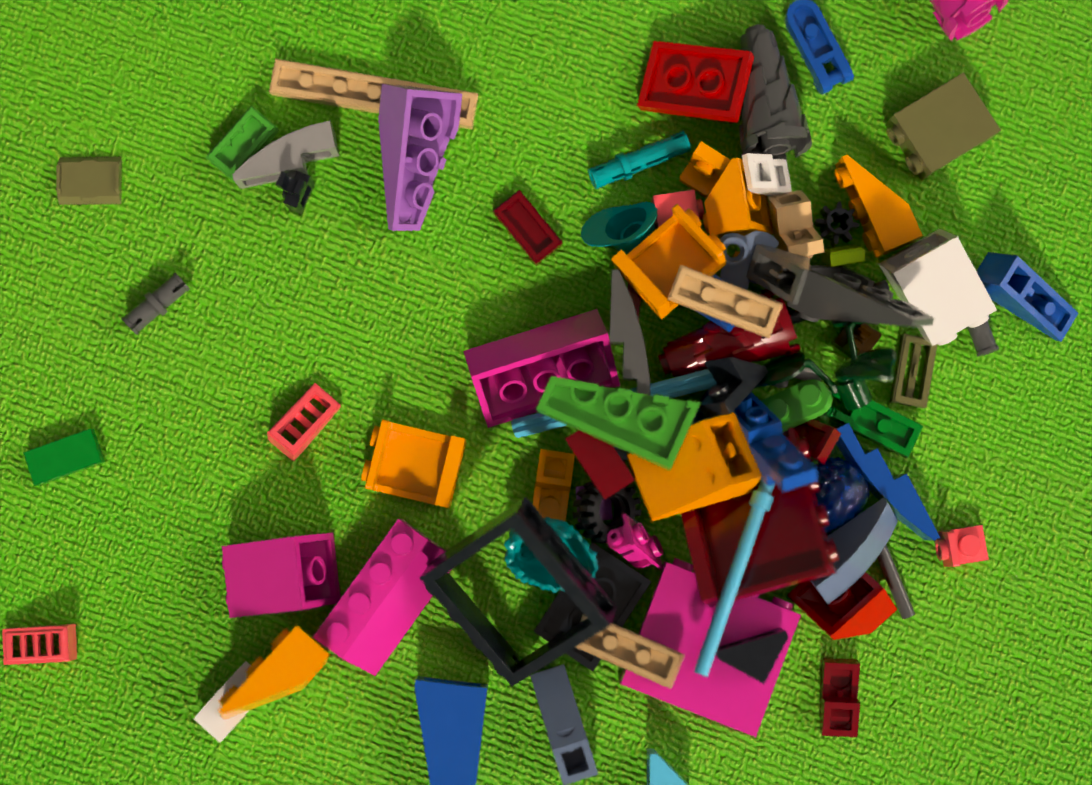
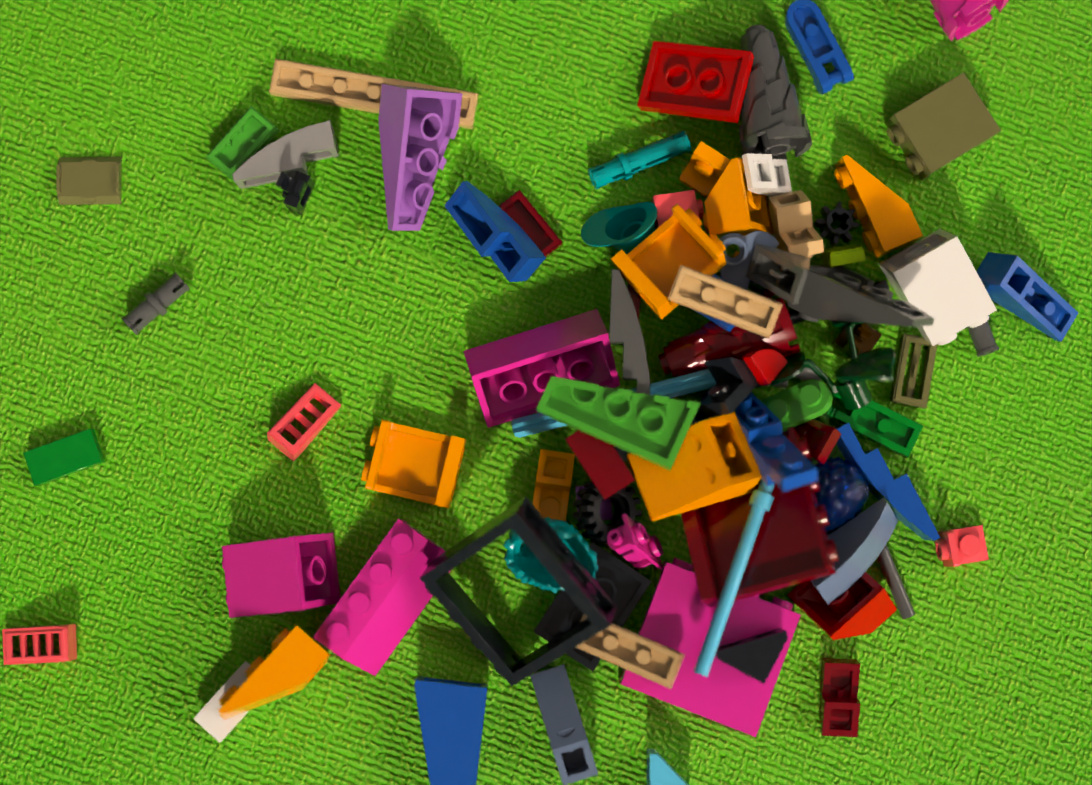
none -> blue slope [444,181,546,282]
none -> red tile [743,349,788,386]

